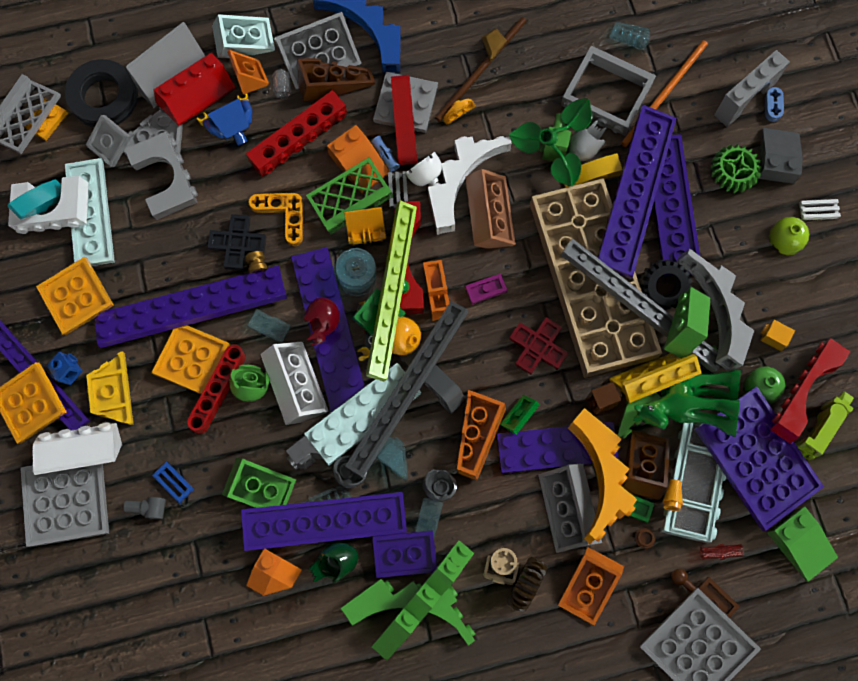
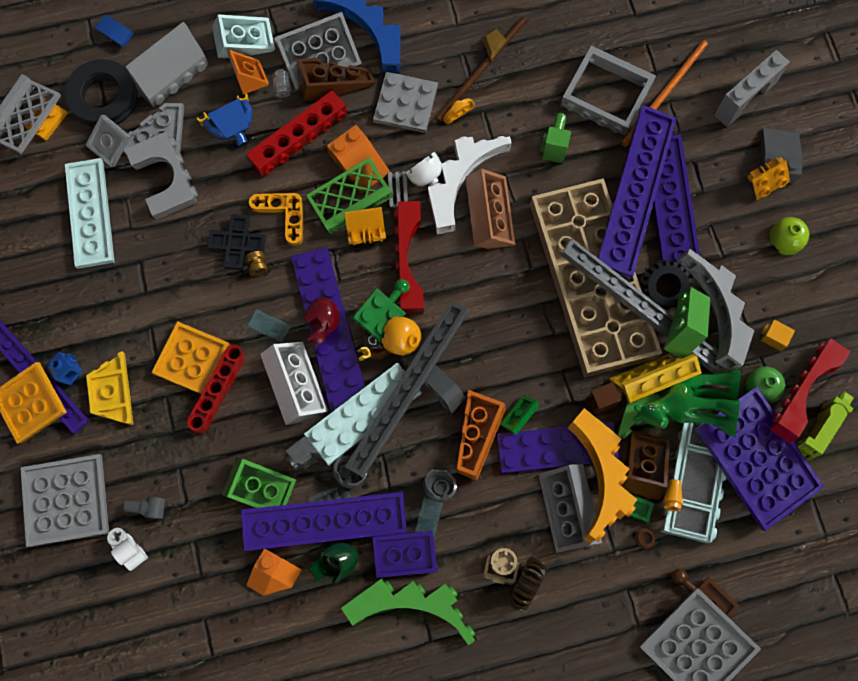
teal slope [7,179,61,219] -> none
white arch [8,175,89,234] -> none
white slope [33,423,122,475] -> none
light orange plate [36,257,114,335] -> none
dark purple plate [95,265,287,348] -> none
blue tile [152,461,195,504] -> none
red slope [153,53,235,126] -> none
bright green cylinder [229,365,270,402] -> none
clear light blue wheel [336,248,377,296] -> none
lime plate [366,200,417,382] -> none
medium blue pin [371,136,400,172] -> none
bright green arch [372,541,474,660] -> none
clear light blue slope [376,437,408,482] -> none
red beam [391,75,418,166] -> none
orange slope [423,260,449,321] -> none
magenta plate [465,273,507,305] -> none
green plant [509,98,592,187] -> none
dark red plate [509,317,568,375] -> none
orange slope [558,547,624,626] -> none
yellow slope [564,153,623,188] -> none
light grey helmet [568,120,606,161] -> none
clear light blue slope [610,21,650,50] -> none
clear red pin [700,544,744,560] -> none
bright green gear [710,144,762,193] -> none
medium blue beam [764,87,784,122] -> none
bright green slope [767,507,838,582] -> none
white tile [799,199,841,220] -> none
none -> blue slope [95,14,134,47]
none -> white piece [107,528,148,571]
none -> light orange hinge [747,157,790,200]

